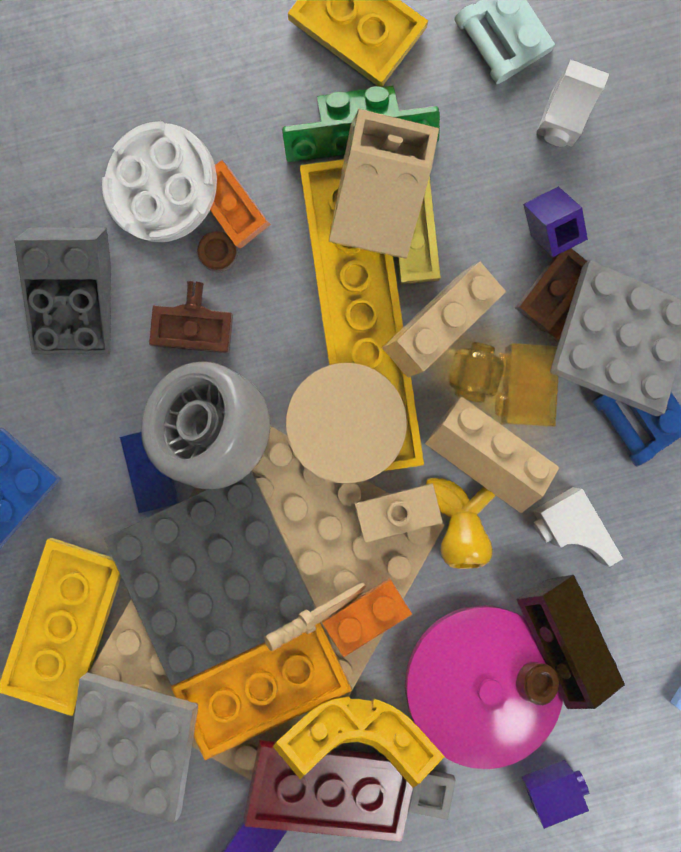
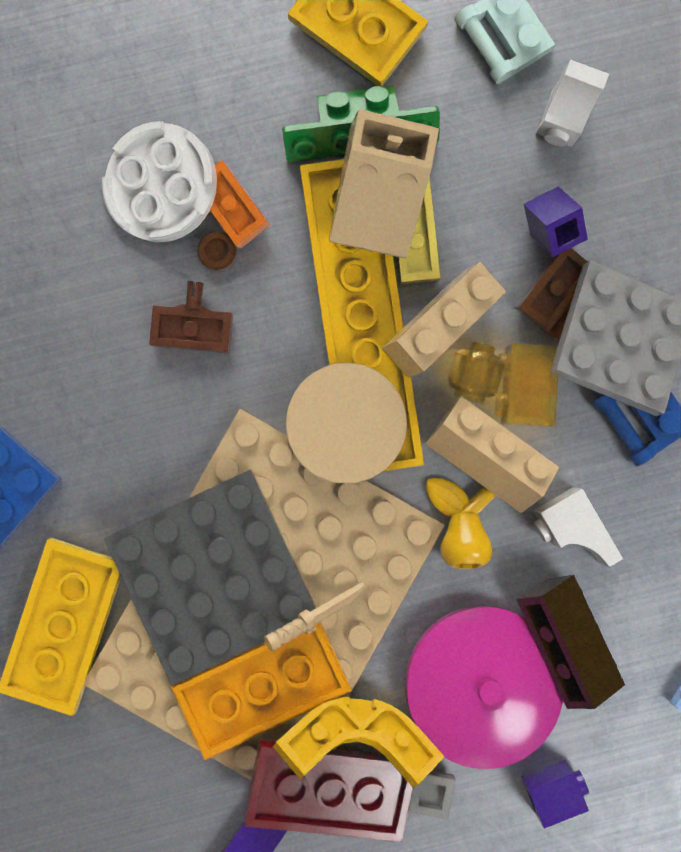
dark grey slope [14,227,111,354] -> none
light grey plate [64,672,199,823] -> none
clear blue plate [120,432,179,513] -> none
light grey wheel [141,361,270,489] -> none
orange plate [322,578,412,658] -> none
tan plate [355,483,443,543] -> none
reddish brown tile [516,662,559,705] -> none

